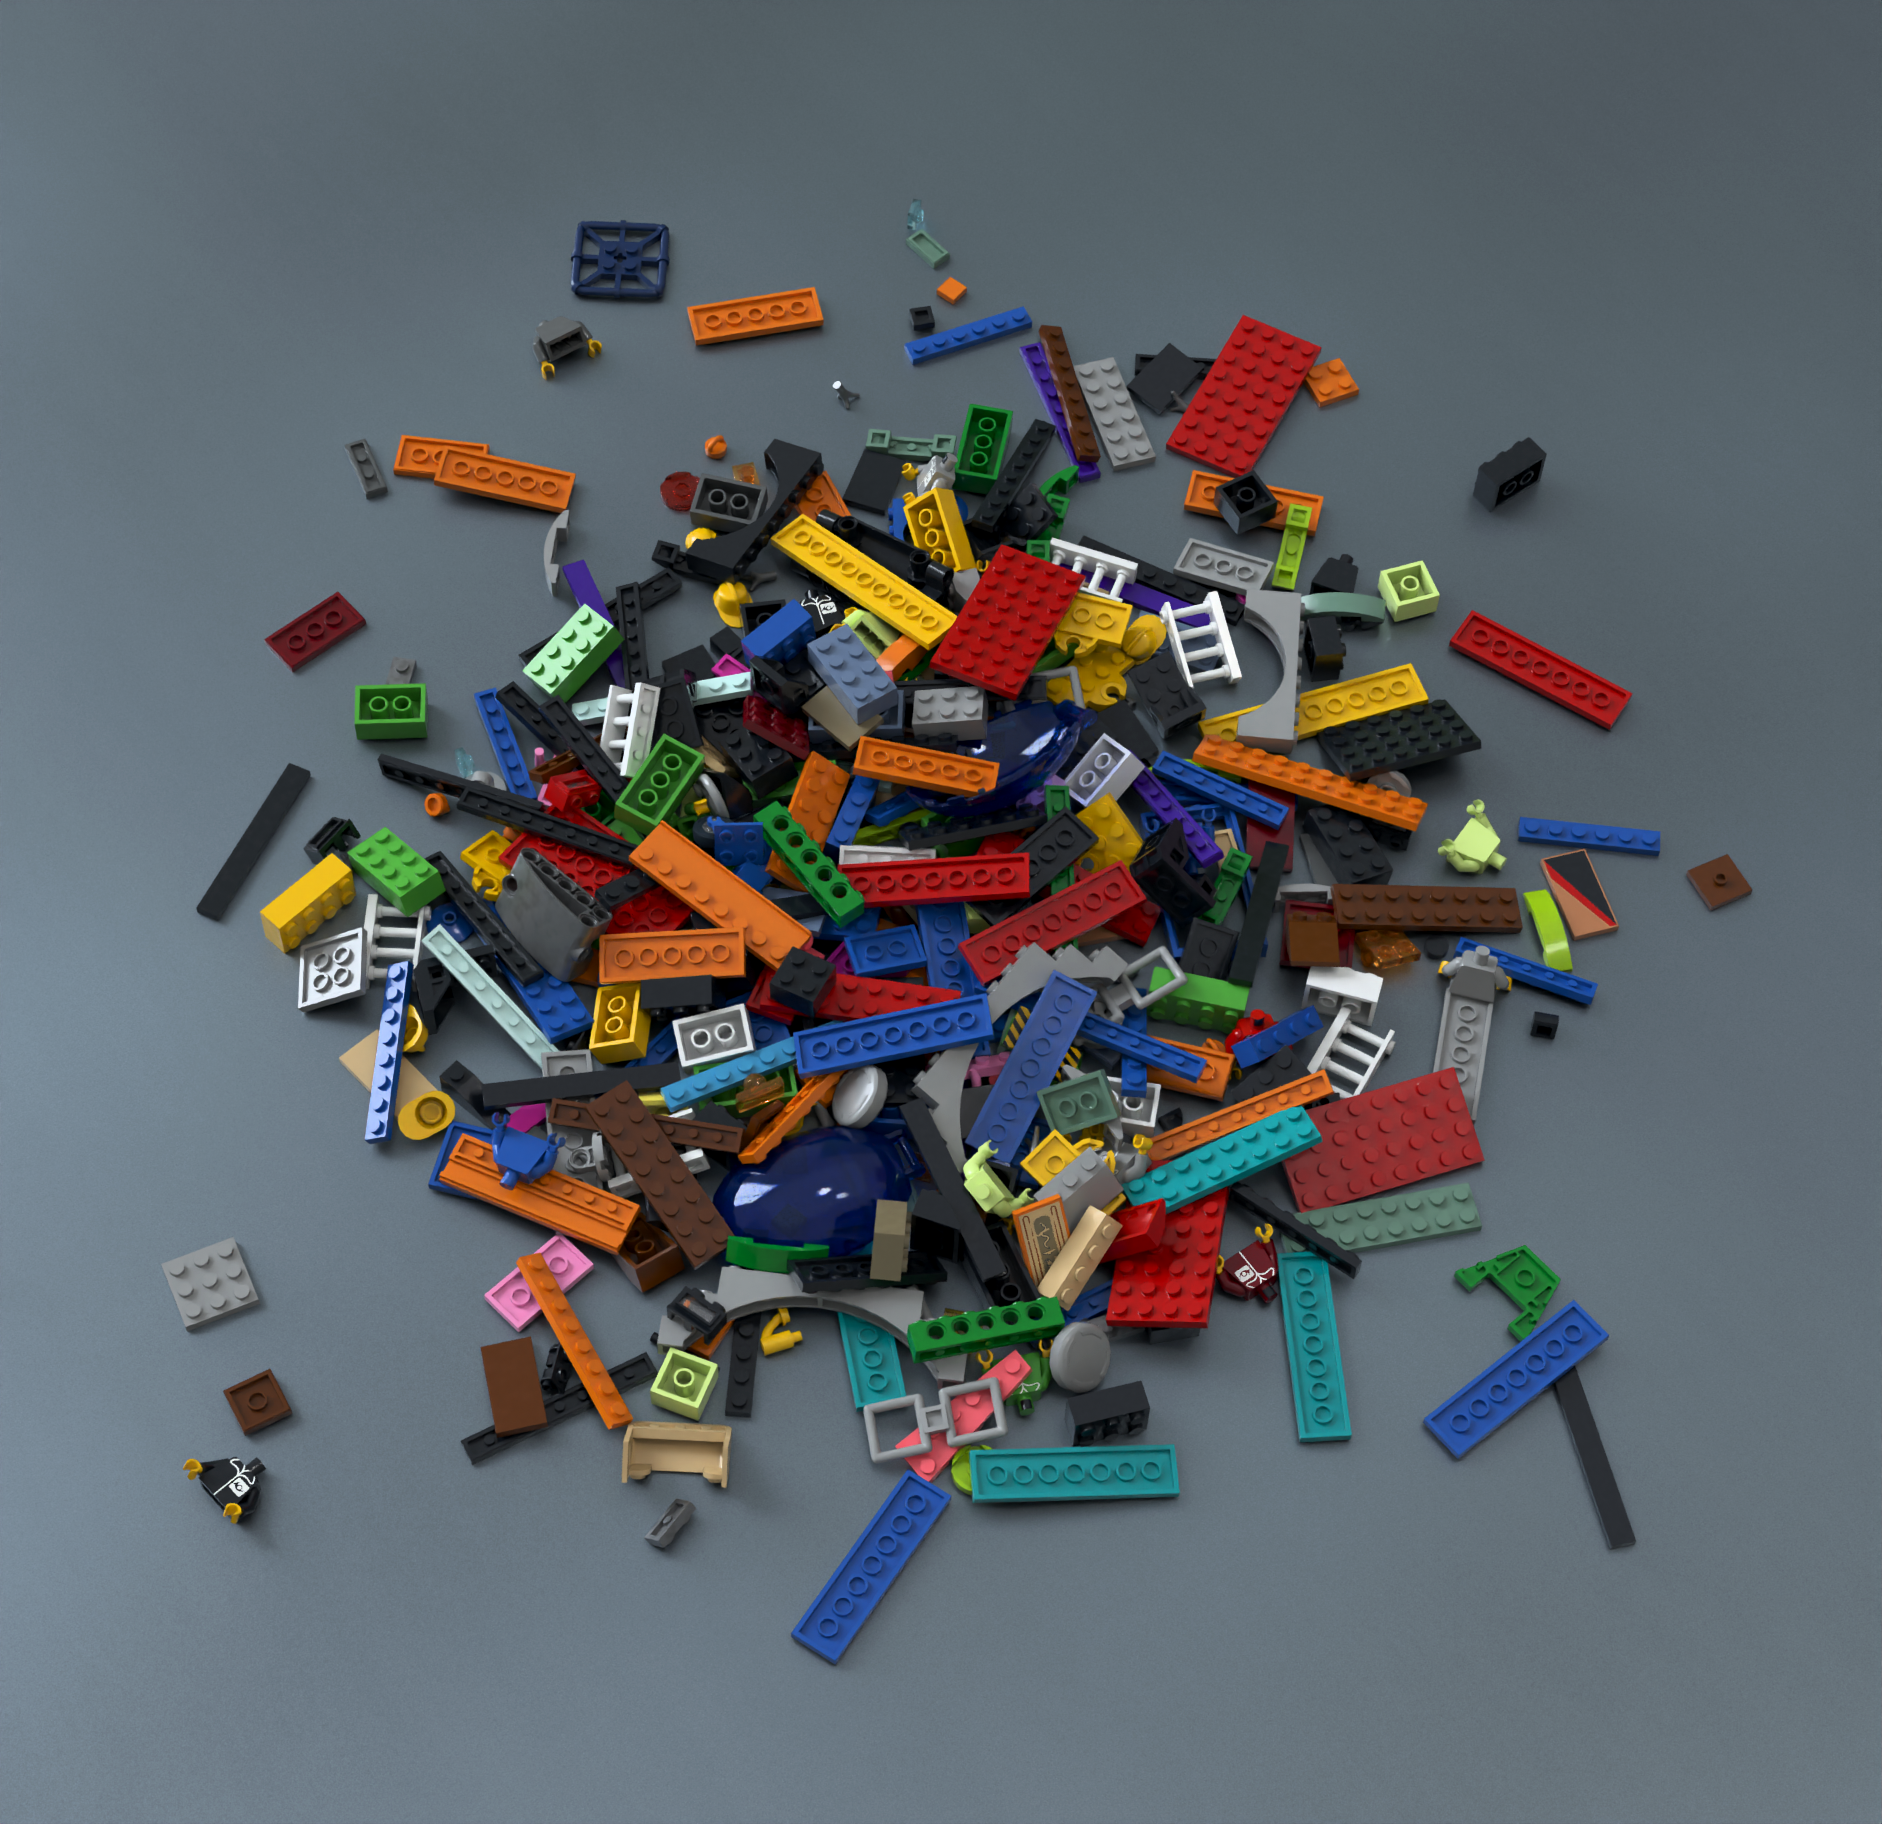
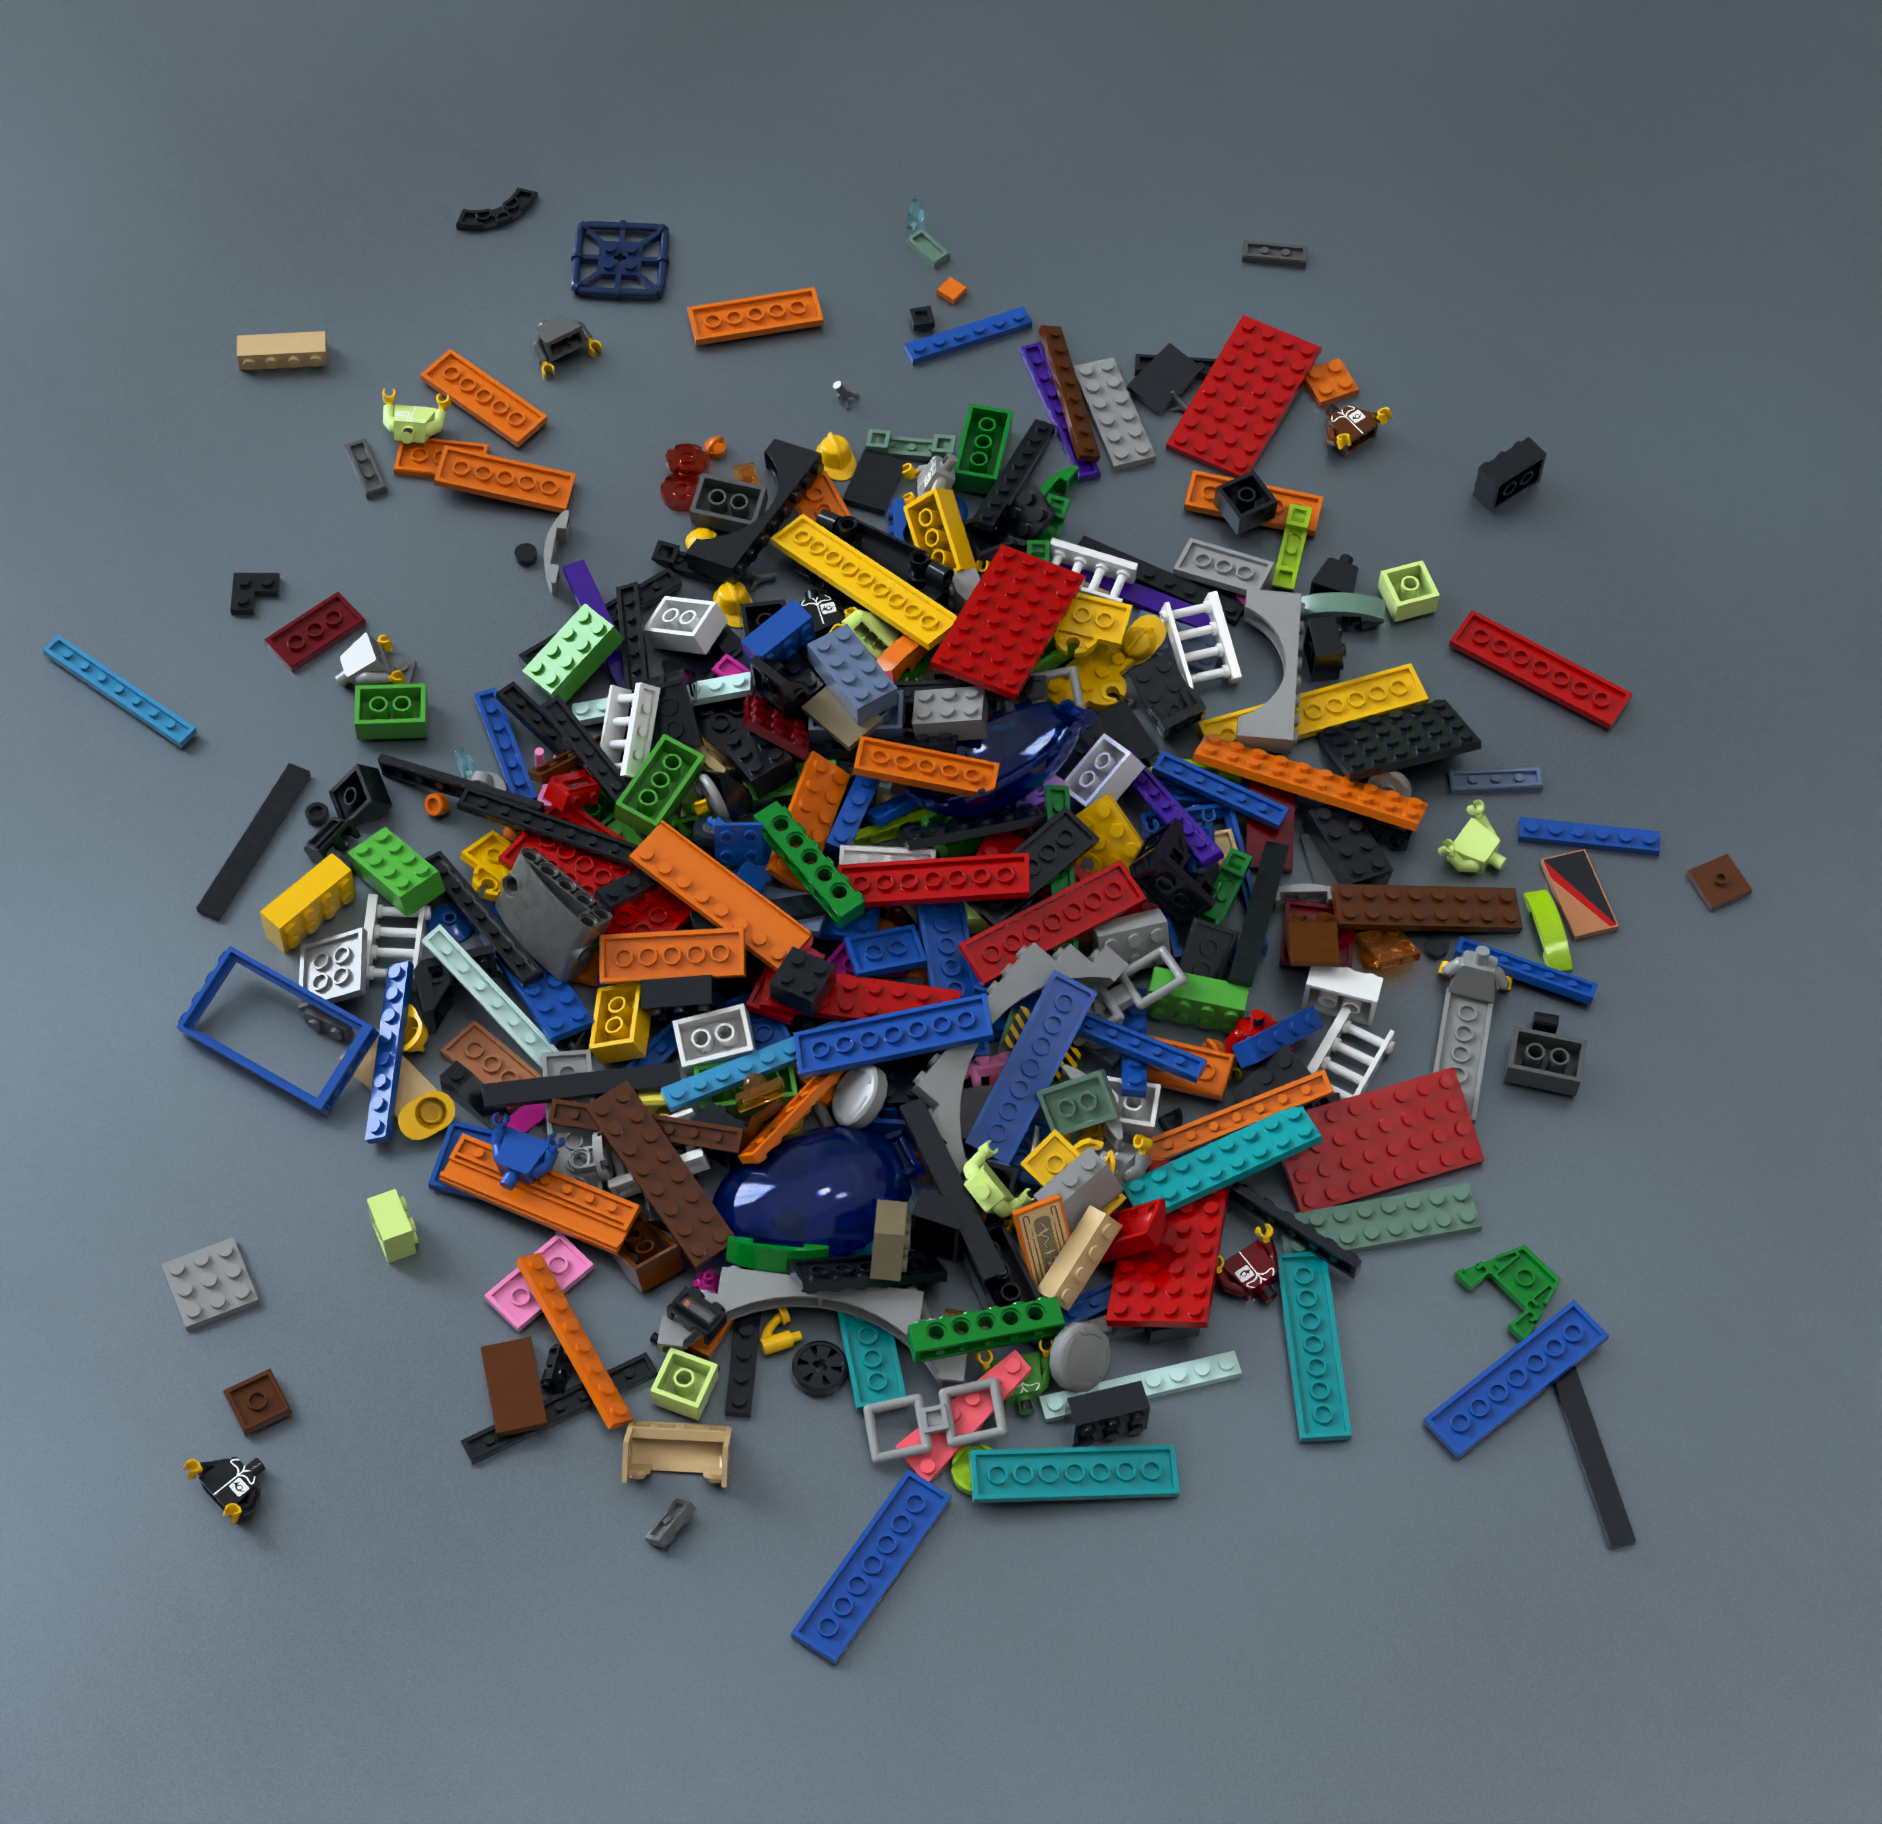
none -> dark azure plate [42,634,197,748]
none -> blue door [176,946,379,1116]
none -> black plate [230,573,281,615]
none -> tan brick [237,331,328,370]
none -> flat silver plate [304,1005,354,1042]
none -> black tile [305,802,329,826]
none -> black slope [329,764,393,827]
none -> light grey torso [335,632,405,687]
none -> yellowish green brick [367,1189,419,1263]
none -> yellowish green torso [382,388,451,444]
none -> orange plate [420,348,548,448]
none -> nougat tile [440,1019,543,1112]
none -> black tile [456,187,538,231]
none -> black tile [514,543,537,566]
none -> white brick [644,596,728,655]
none -> clear red tile [665,443,710,477]
none -> dark pink plant [692,1268,721,1294]
none -> black wheel [792,1341,848,1396]
none -> yellow piece [816,432,857,481]
none -> light aqua plate [1038,1350,1242,1424]
none -> light grey brick [1091,908,1171,970]
none -> dark grey tile [1242,240,1308,267]
none -> reddish brown torso [1325,404,1393,457]
none -> sand blue tile [1447,767,1544,794]
none -> dark grey brick [1504,1026,1587,1096]

